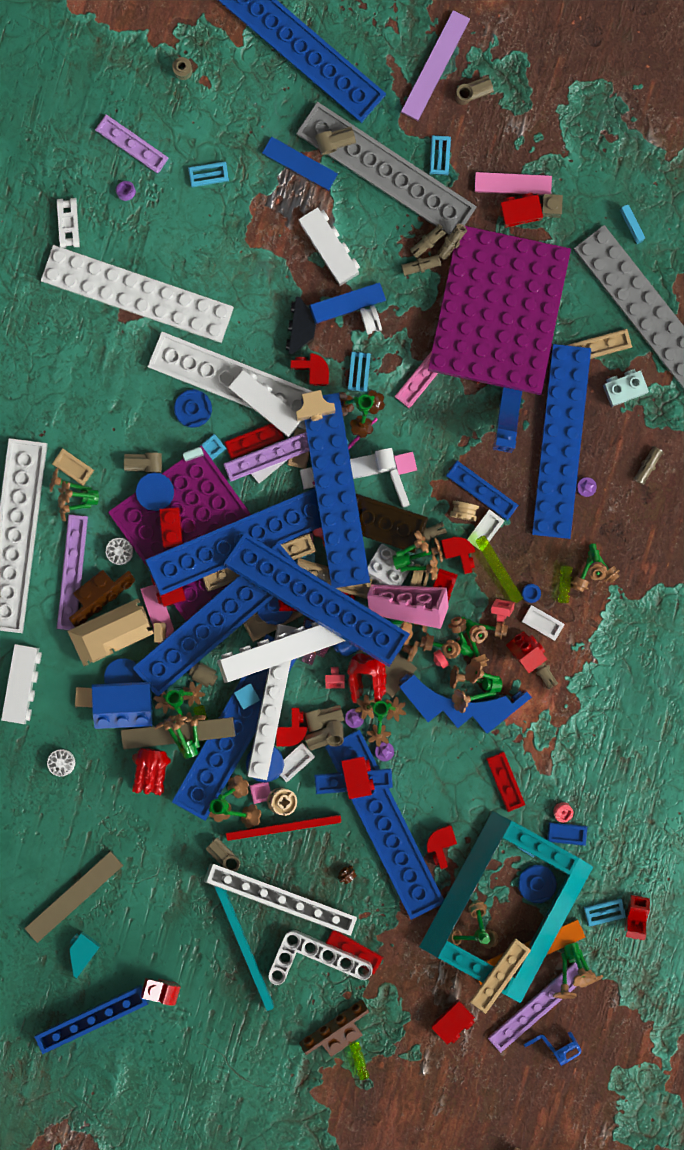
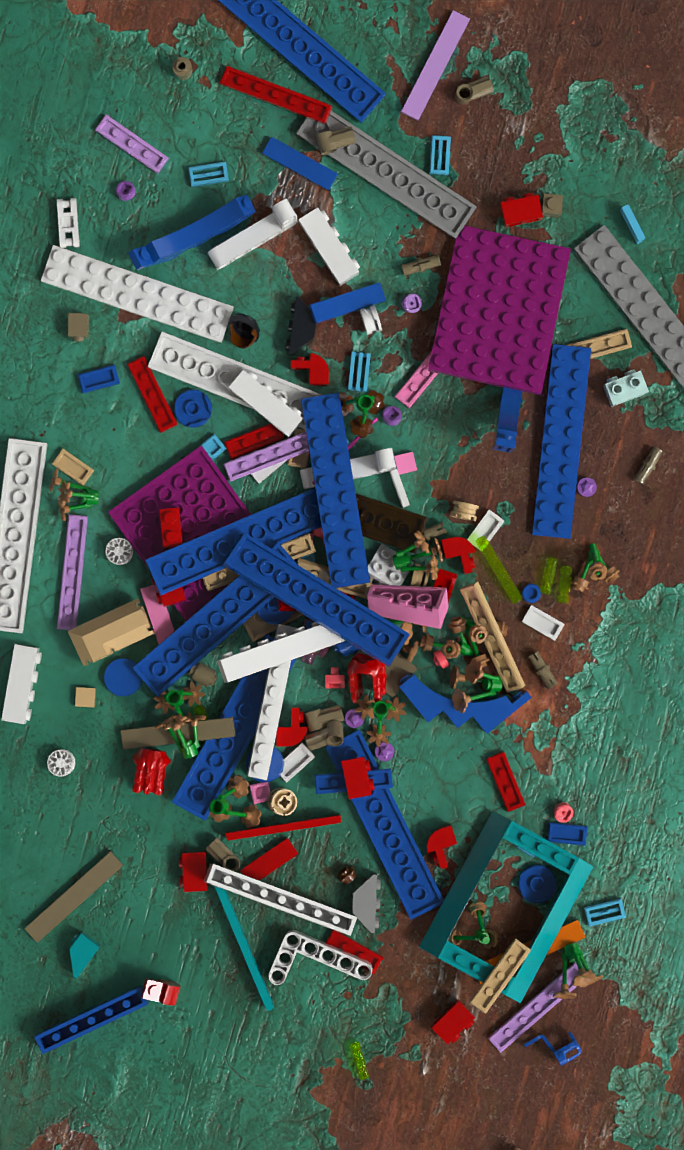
reddish brown bracket [69,570,136,627] -> none
blue slope [92,682,153,729] -> none
dark tan piece [124,453,162,473] -> none
blue tile [136,473,174,511] -> none
tan tile [154,623,166,642] -> none
light aqua tile [183,447,204,462] -> none
medium azure tile [234,683,260,710] -> none
tan brick [296,390,336,422] -> none
reddish brown bracket [299,1000,369,1057] -> none
dark tan pin [410,224,447,258] -> none
dark tan pin [437,224,467,259] -> none
blue tile [446,460,519,521] -> none
bright pink tile [475,172,552,196] -> none
coral tile [491,599,515,623] -> none
red brick [506,631,547,673] -> none
red brick [624,895,650,940] -> none
none -> dark tan brick [68,313,90,342]
none -> blue tile [78,365,120,394]
none -> red tile [127,356,178,433]
none -> blue arch [128,195,256,270]
none -> red brick [179,851,208,892]
none -> white beam [207,199,298,270]
none -> red tile [220,66,332,124]
none -> black piece [229,313,260,349]
none -> red tile [240,838,299,881]
none -> light grey slope [352,873,381,933]
none -> medium lavender tile [382,406,402,426]
none -> medium lavender tile [401,294,422,313]
none -> tan tile [460,582,525,693]
none -> clear neon green axle [540,557,558,595]

